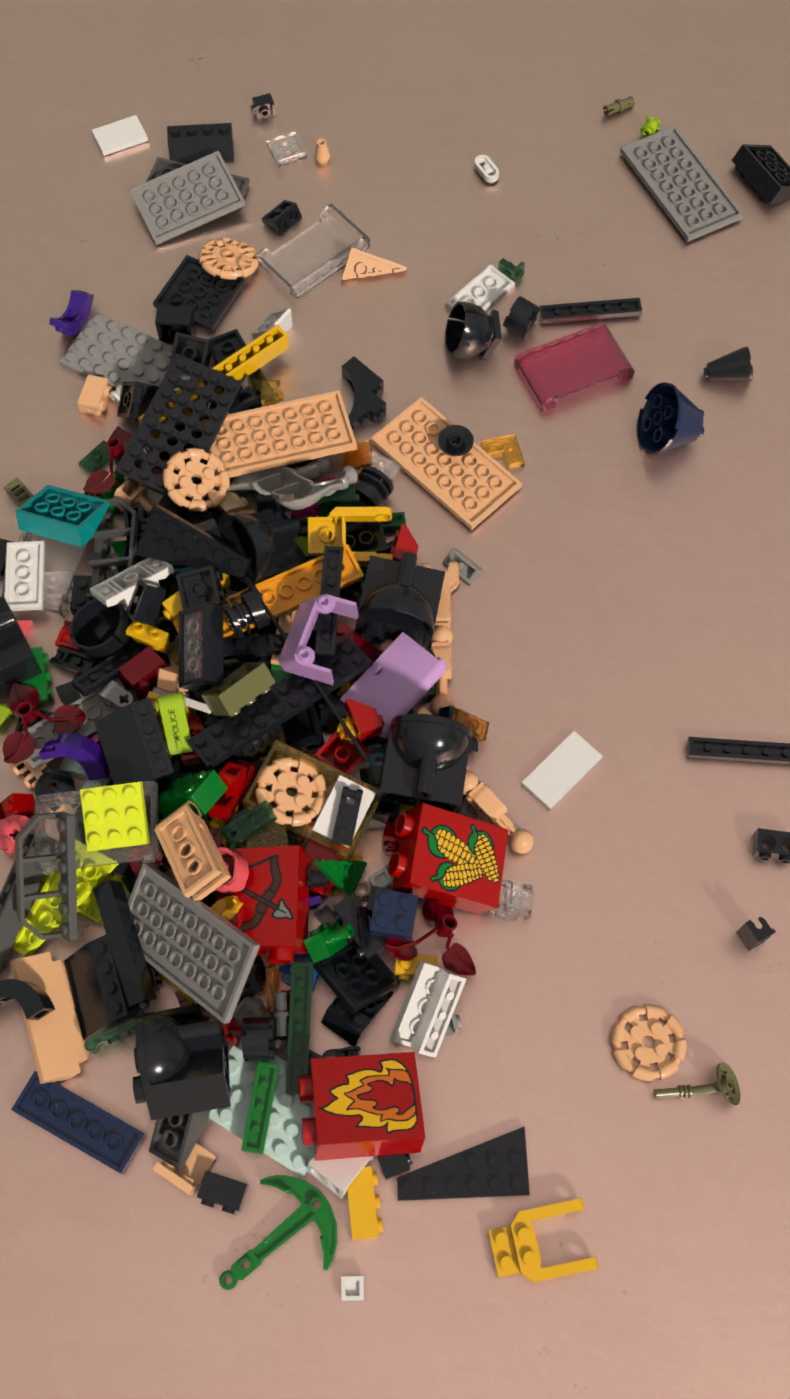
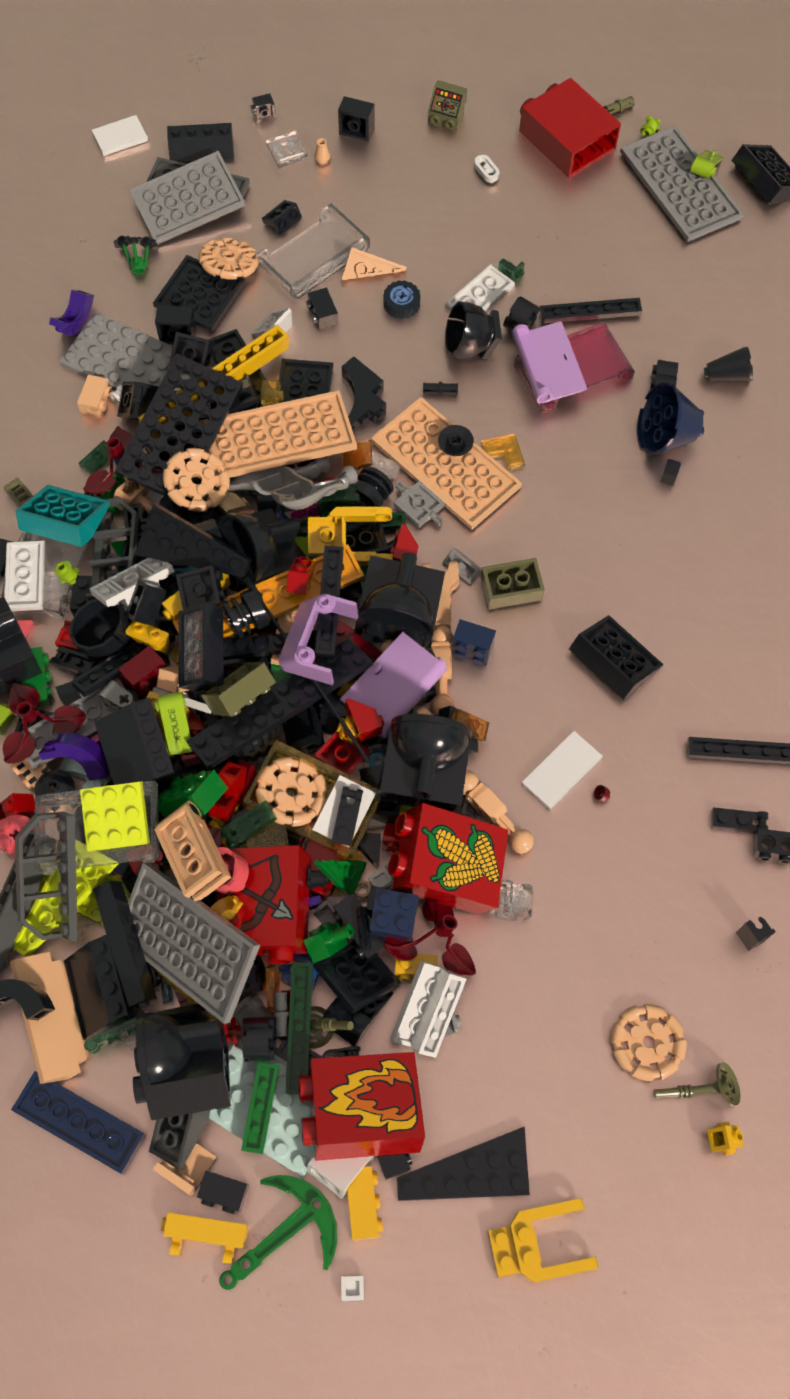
none -> lime brick [54,561,80,585]
none -> plant [114,236,158,274]
none -> clear light blue arm [161,980,173,1003]
none -> yellow brick [161,1213,249,1264]
none -> black plate [276,358,334,403]
none -> red slope [286,556,315,595]
none -> black brick [306,287,339,330]
none -> olive dish [310,1006,354,1049]
none -> black brick [338,96,375,142]
none -> black slope [352,832,381,869]
none -> black wheel [383,280,420,319]
none -> light grey plate [394,481,445,528]
none -> black pin [423,381,458,396]
none -> olive piece [428,80,467,131]
none -> dark blue brick [451,619,496,666]
none -> olive brick [480,558,545,610]
none -> lavender door [512,321,587,403]
none -> red brick [519,77,621,178]
none -> black slope [569,615,664,700]
none -> dark red hinge [593,785,611,802]
none -> black brick [650,360,679,389]
none -> black slope [660,459,681,486]
none -> lime door [690,149,723,179]
none -> yellow brick [707,1122,744,1155]
none -> black plate [711,807,768,833]

